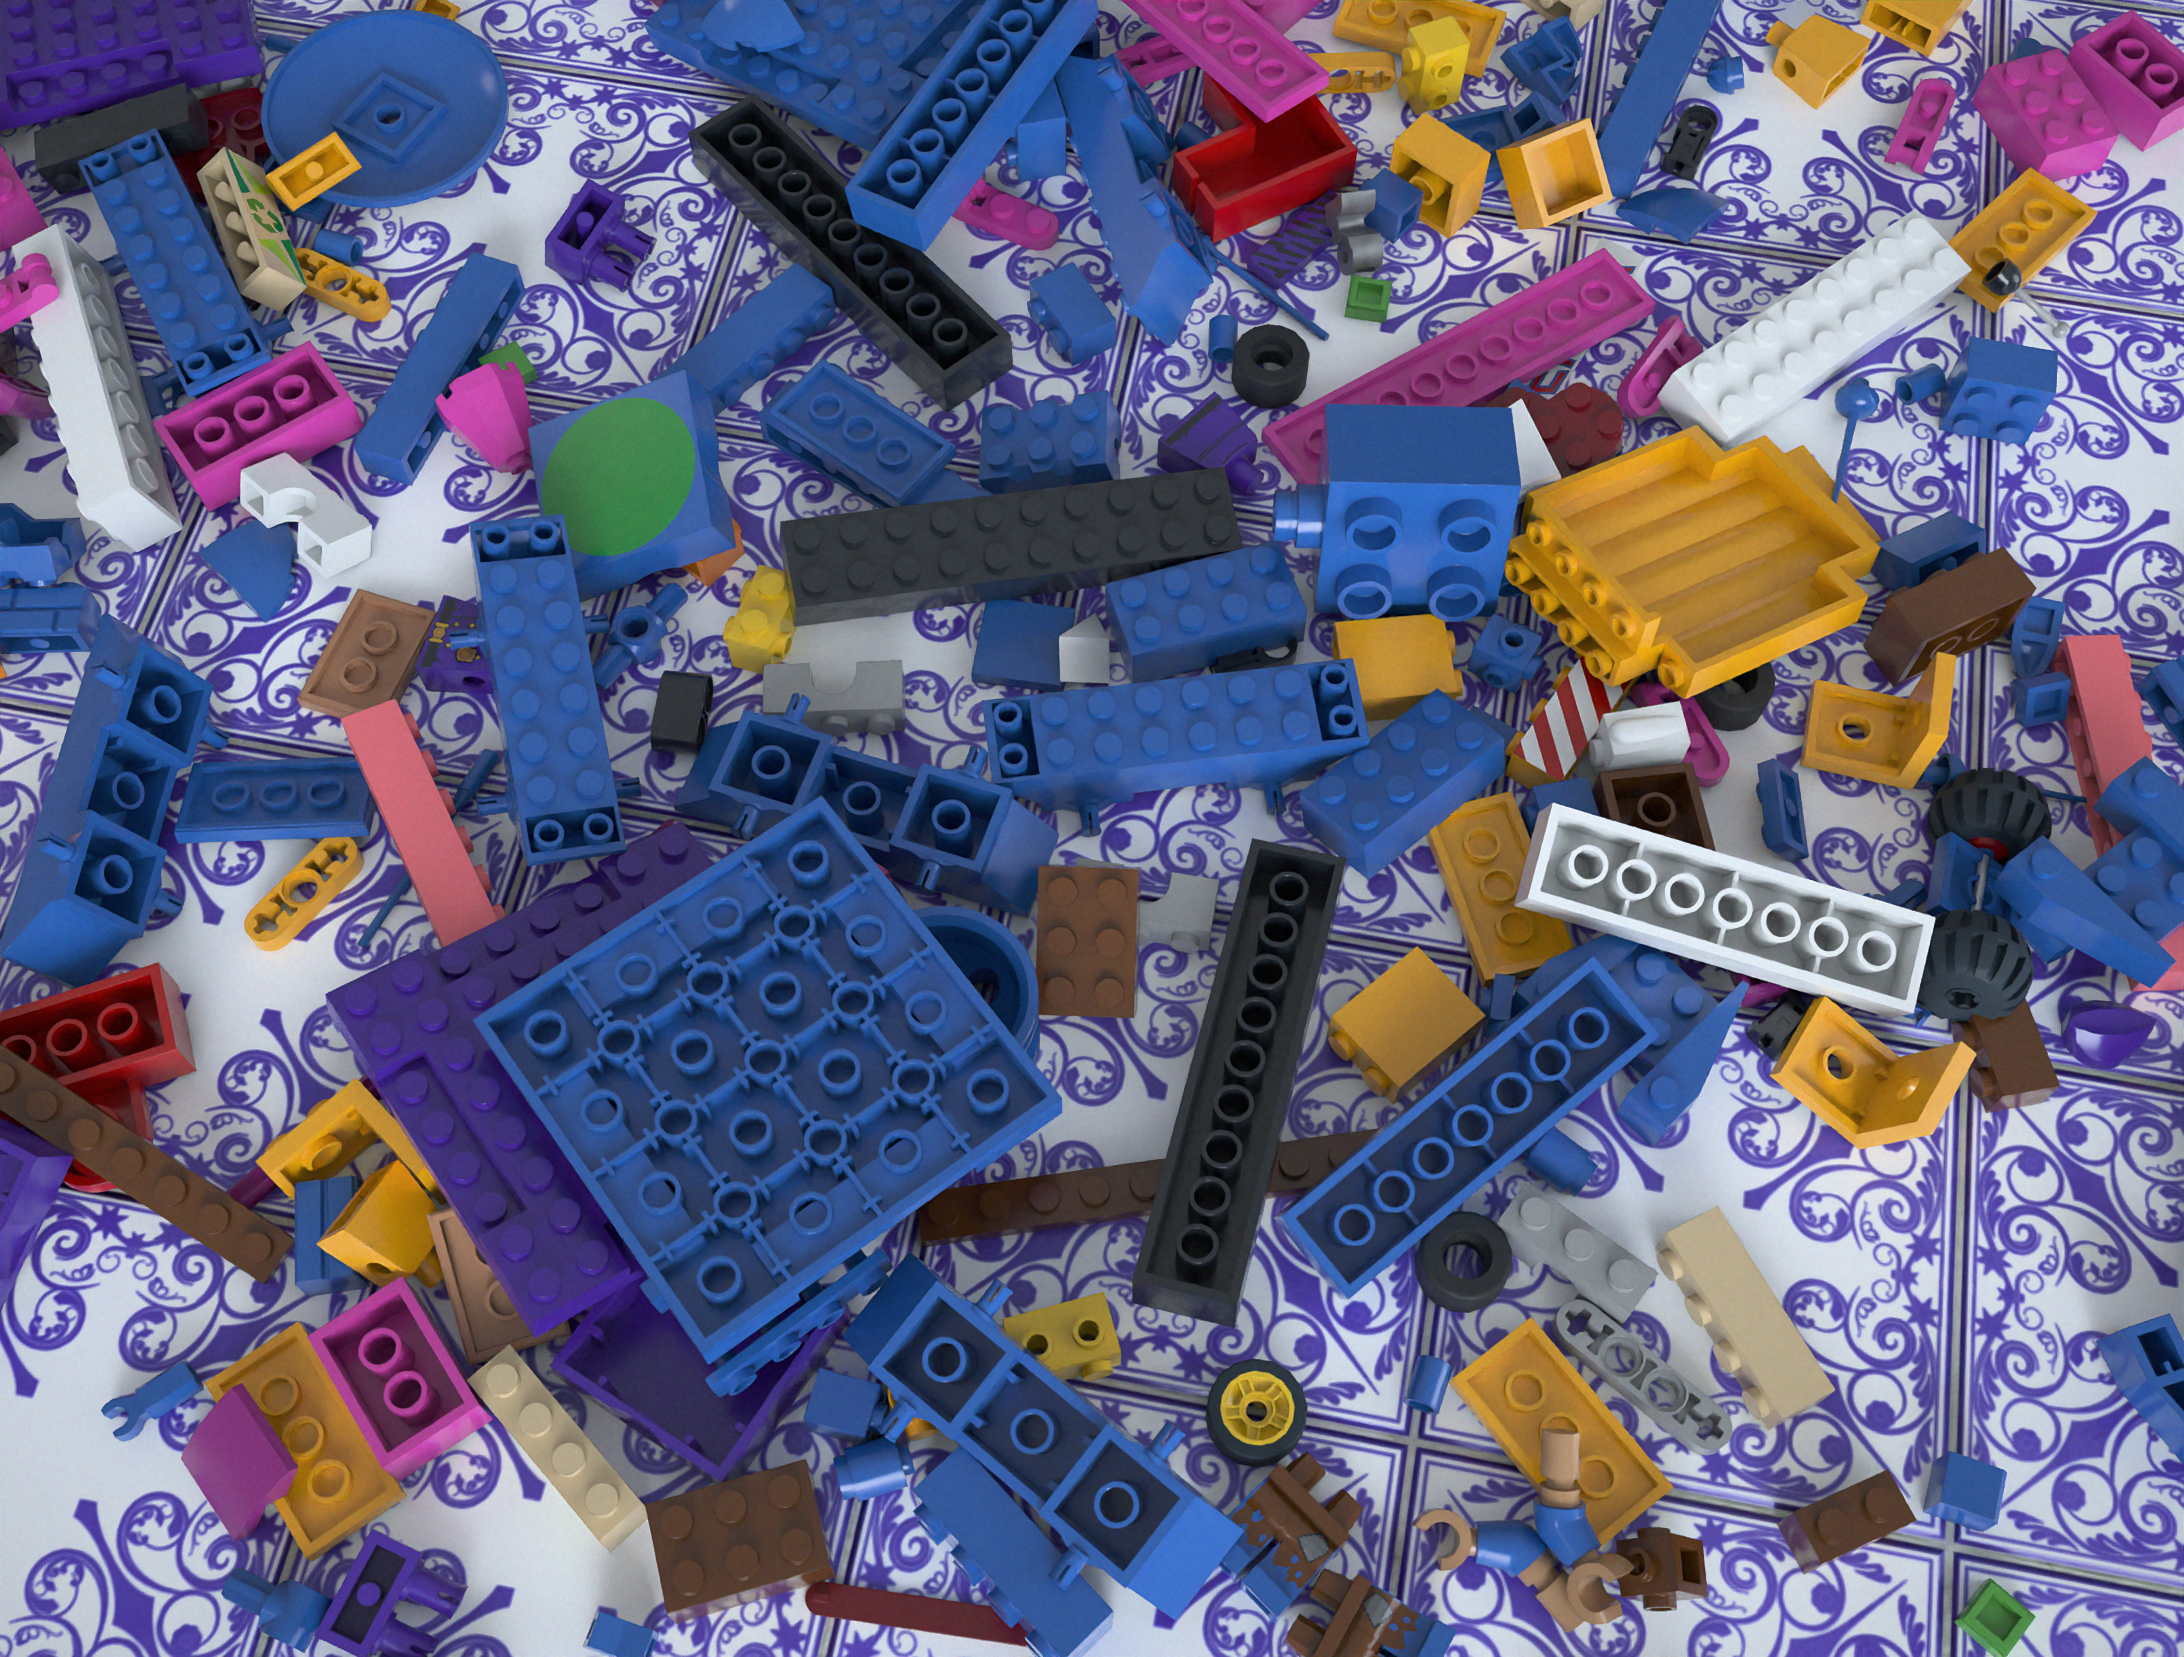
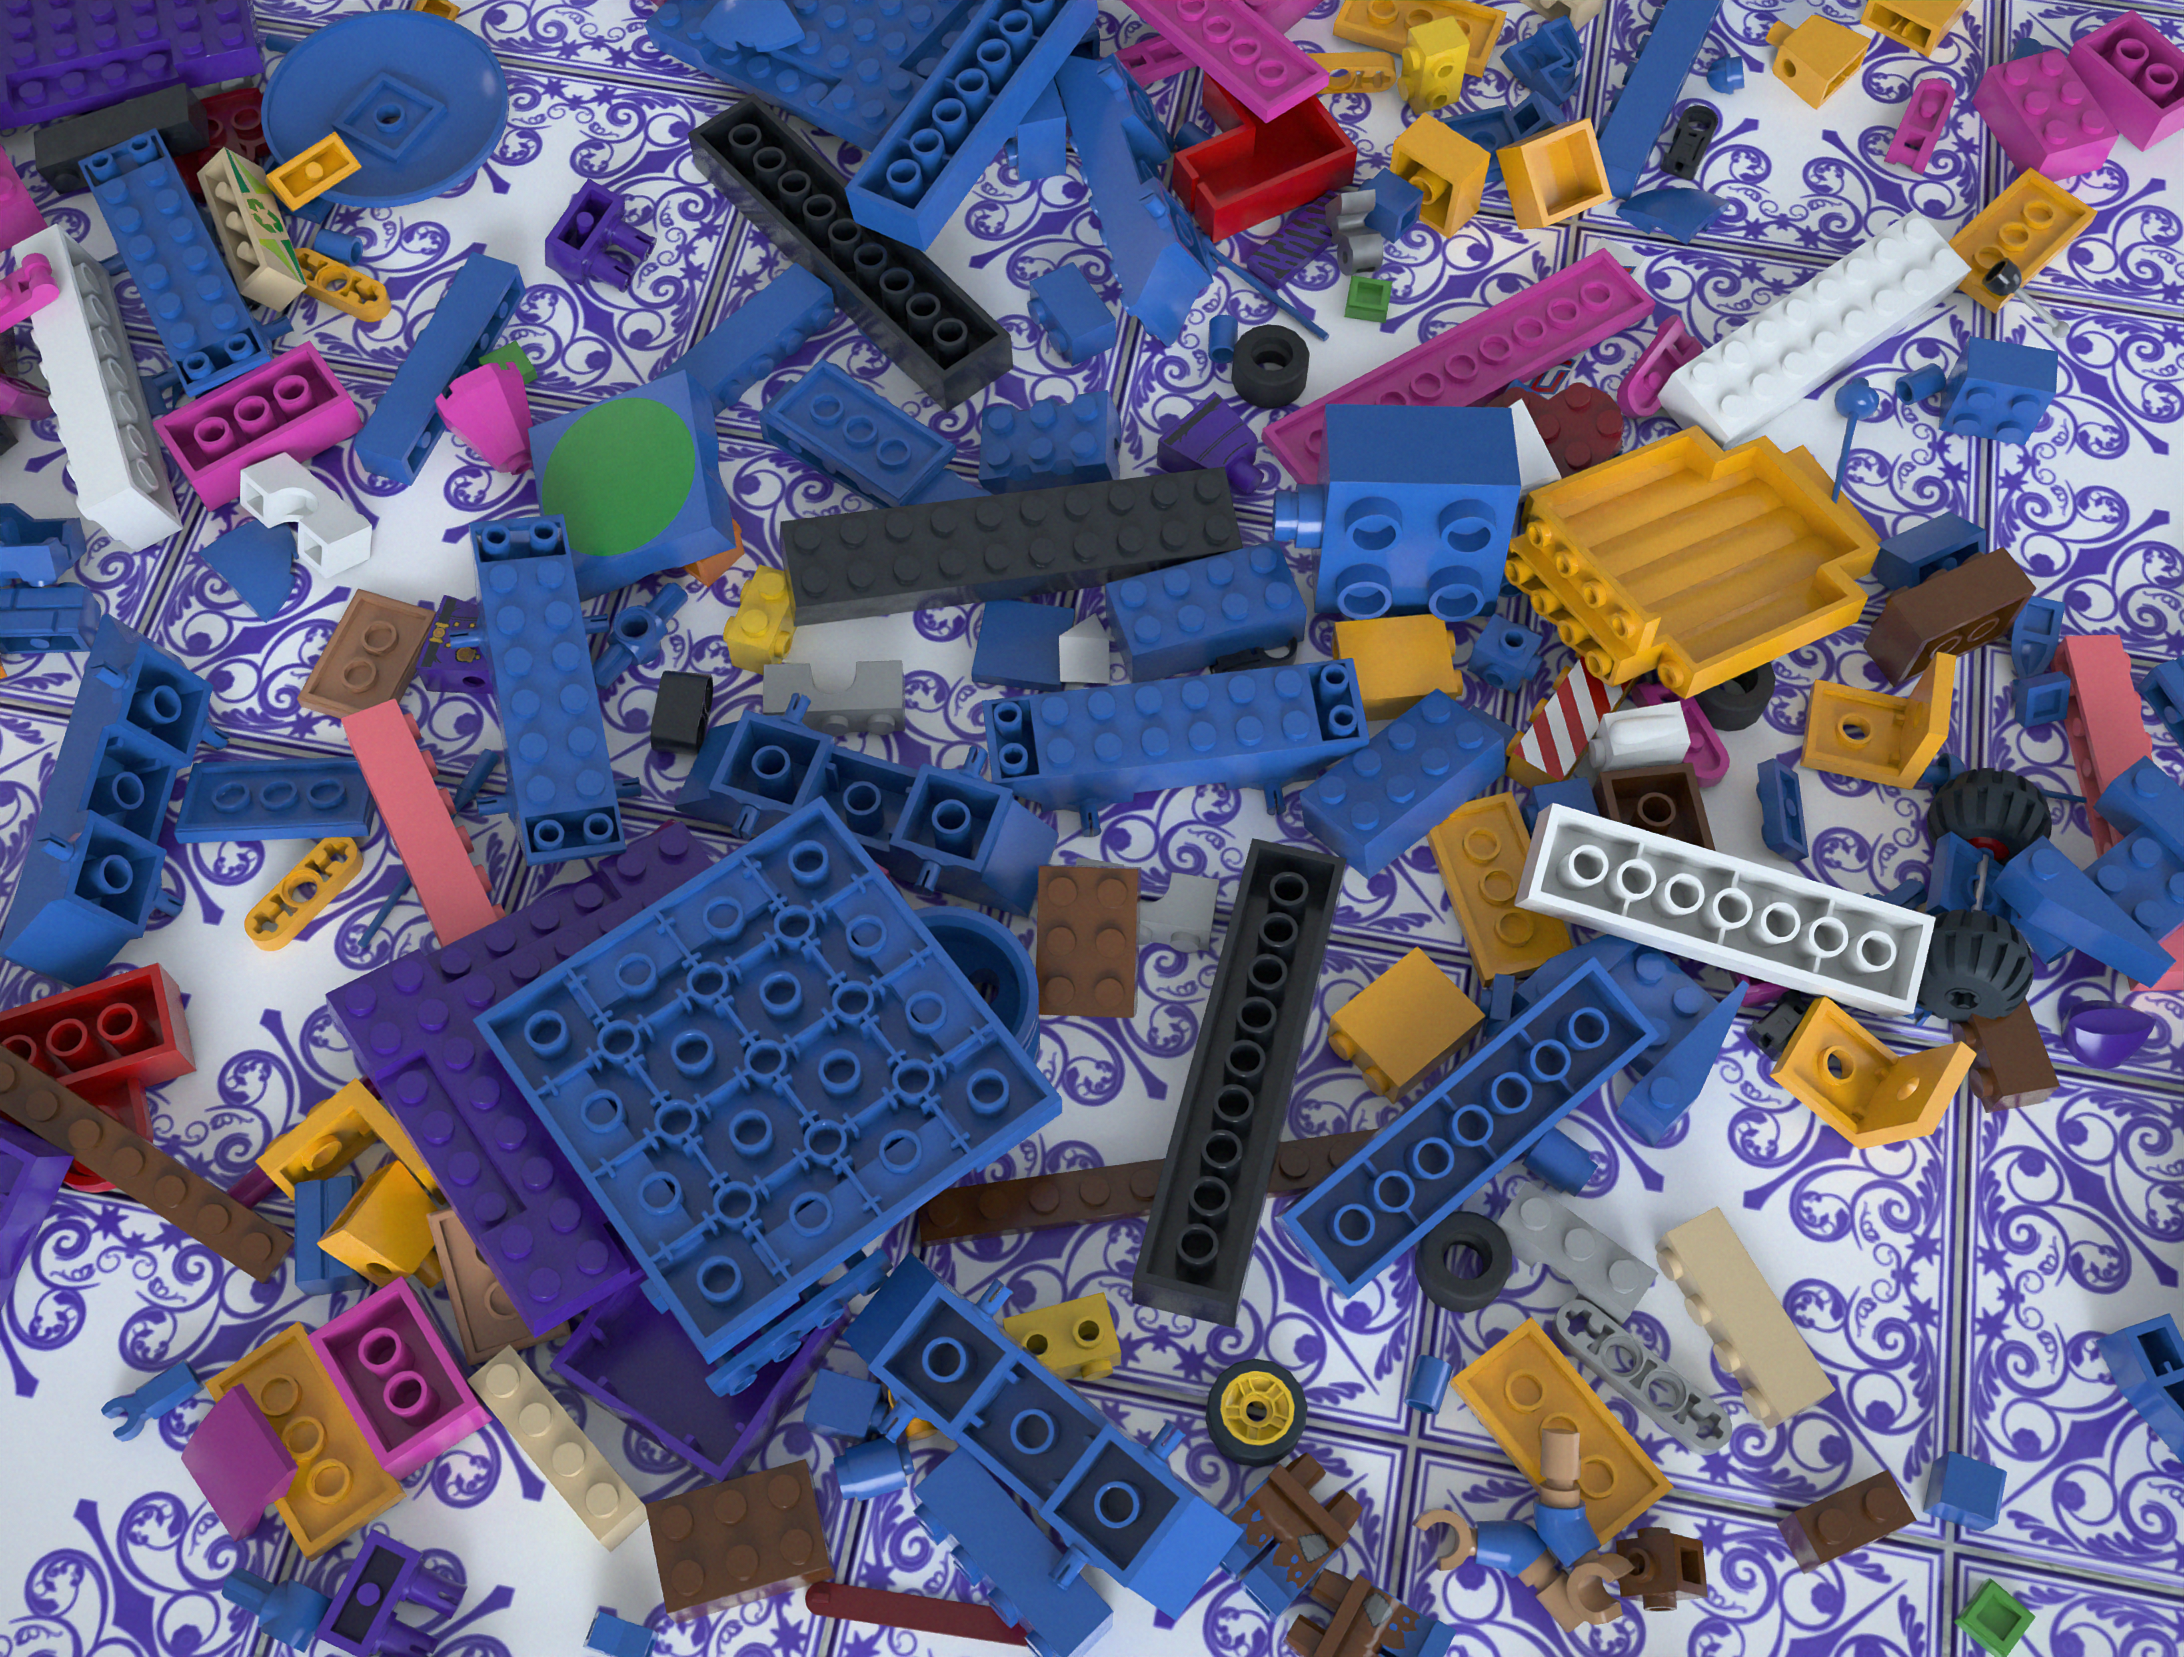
dark pink plate [952,177,1059,251] -> none

